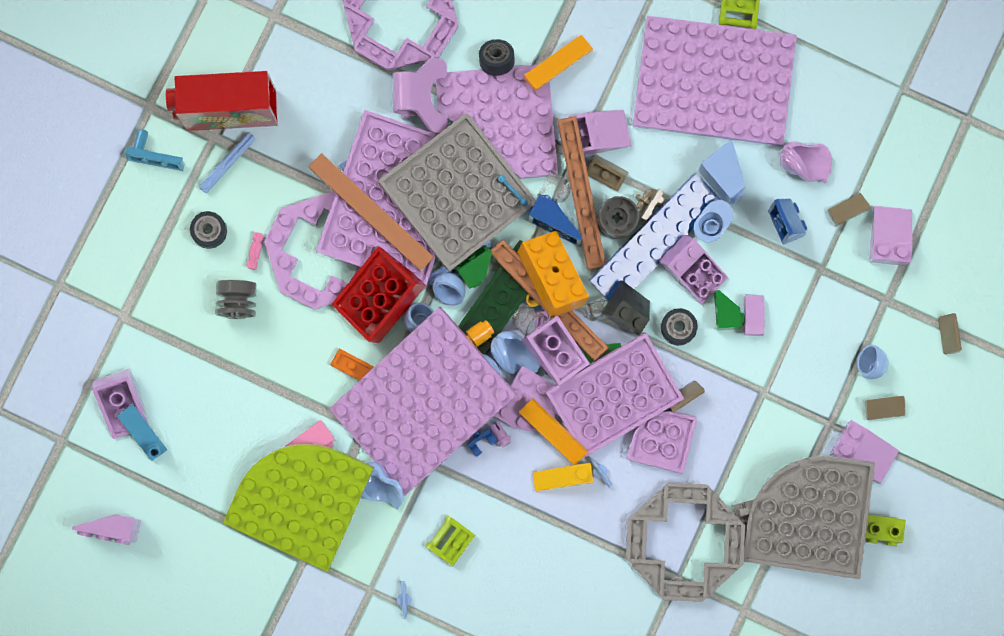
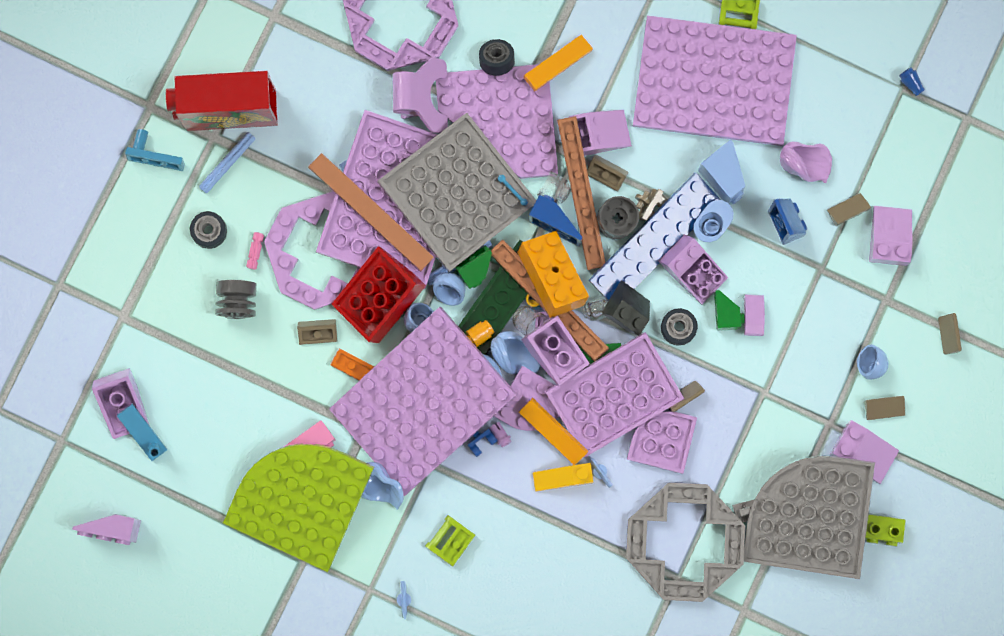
none -> dark tan slope [297,319,338,345]
none -> blue cone [899,67,925,96]

